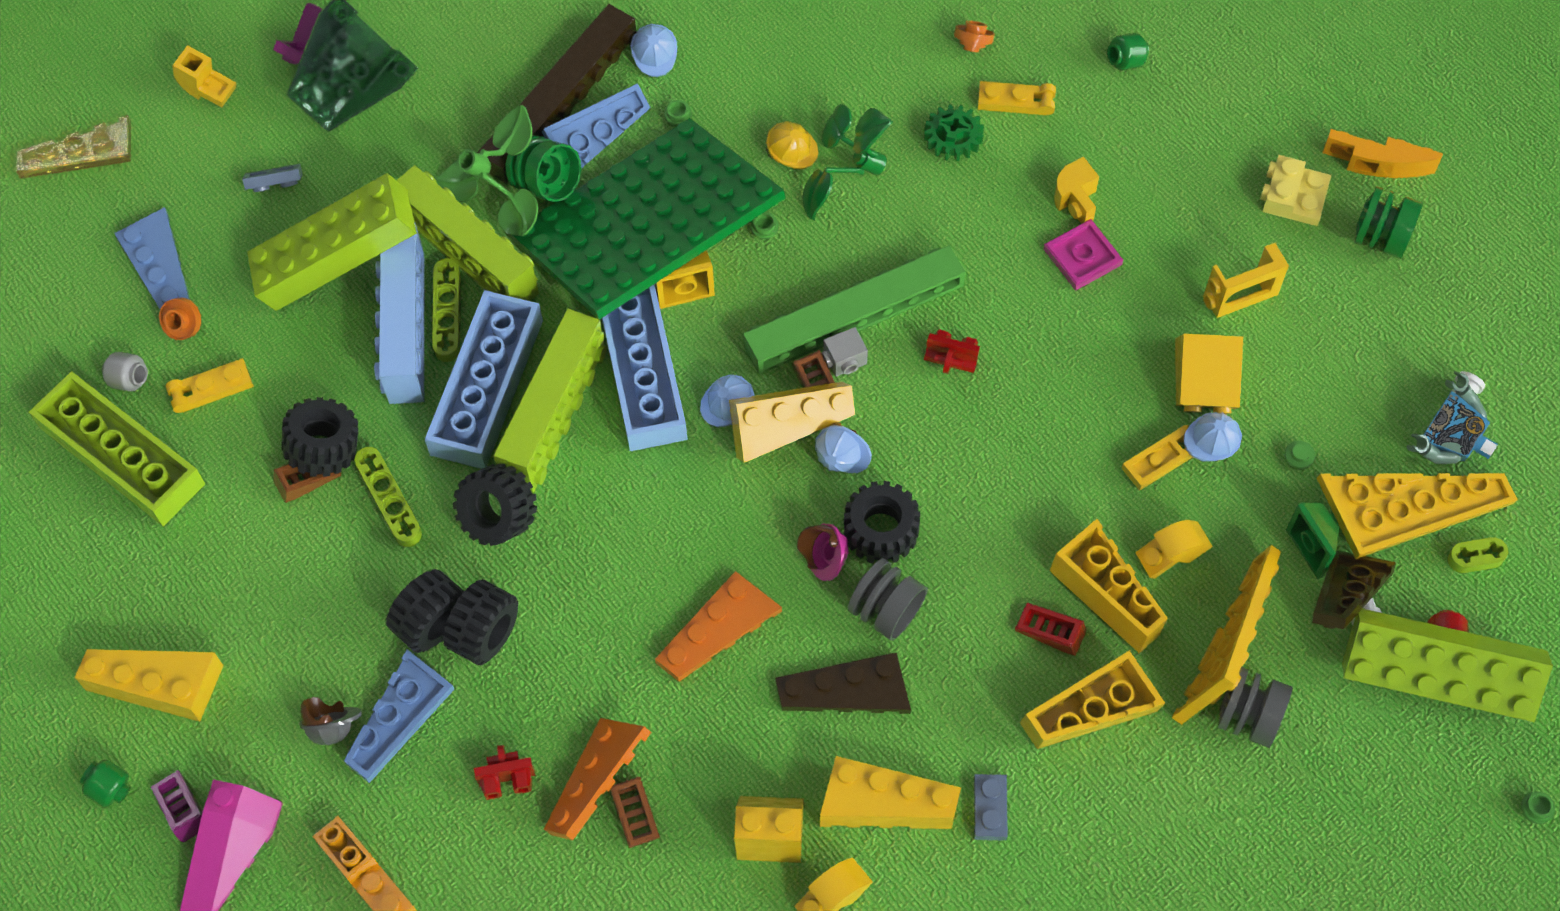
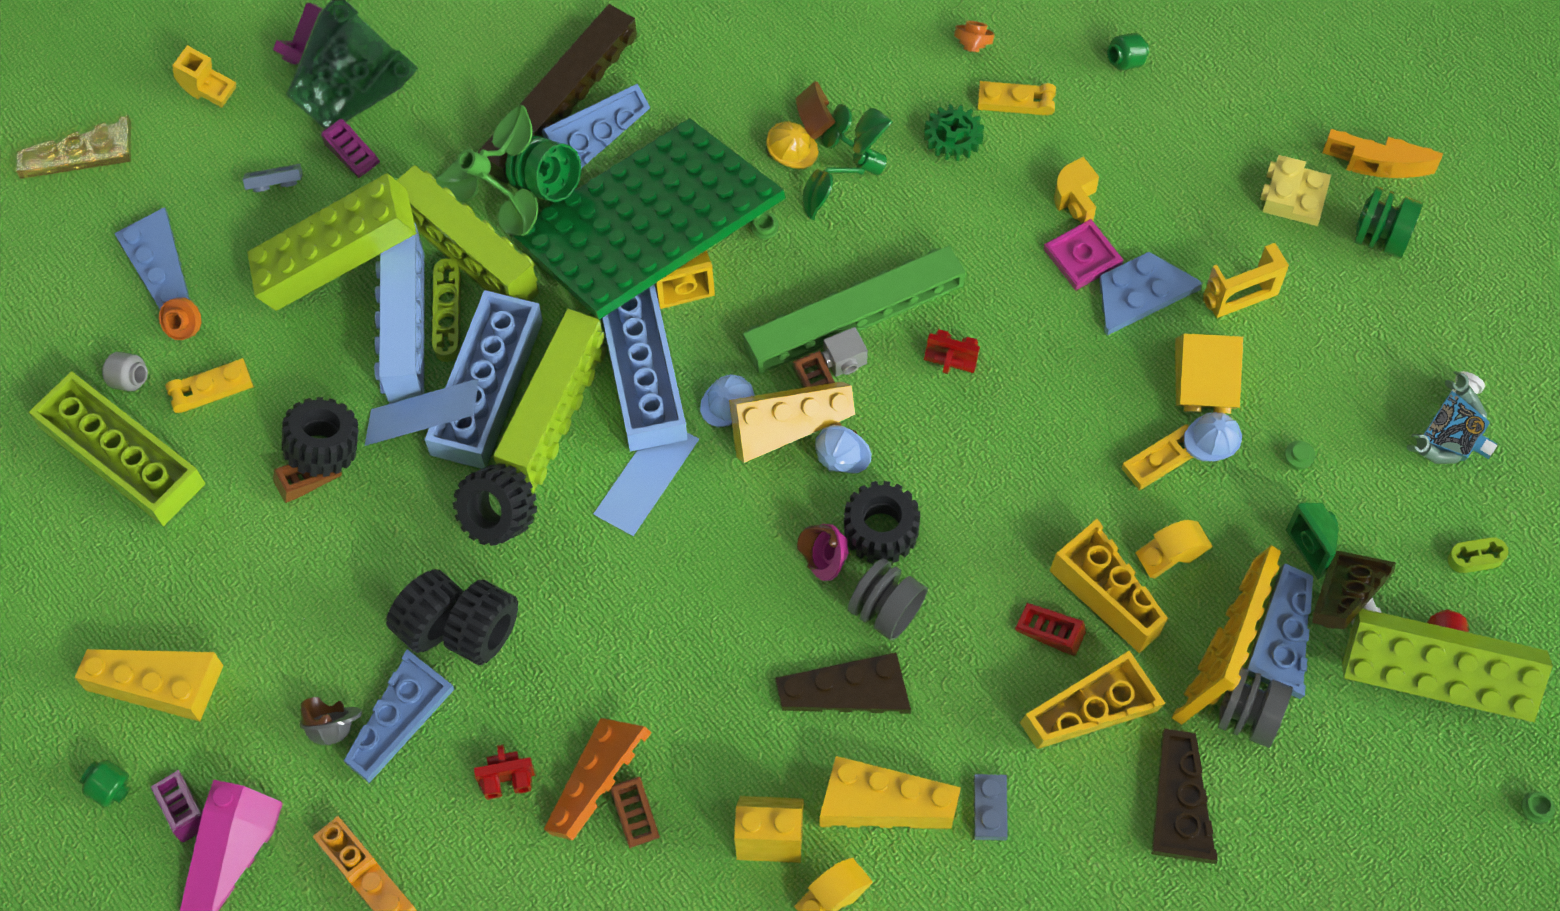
lime beam [354,447,422,547] -> none
light blue piece [631,24,677,77] -> none
orange wing [655,571,782,682] -> none
bright green plate [664,100,692,126] -> none
yellow wing [1317,473,1518,559] -> none
none -> magenta slope [321,119,380,178]
none -> light blue sticker [365,378,479,446]
none -> light blue sticker [593,433,699,536]
none -> dark orange slope [796,81,835,139]
none -> medium blue wing [1099,252,1202,335]
none -> dark brown wing [1151,729,1218,864]
none -> medium blue wing [1245,564,1313,699]

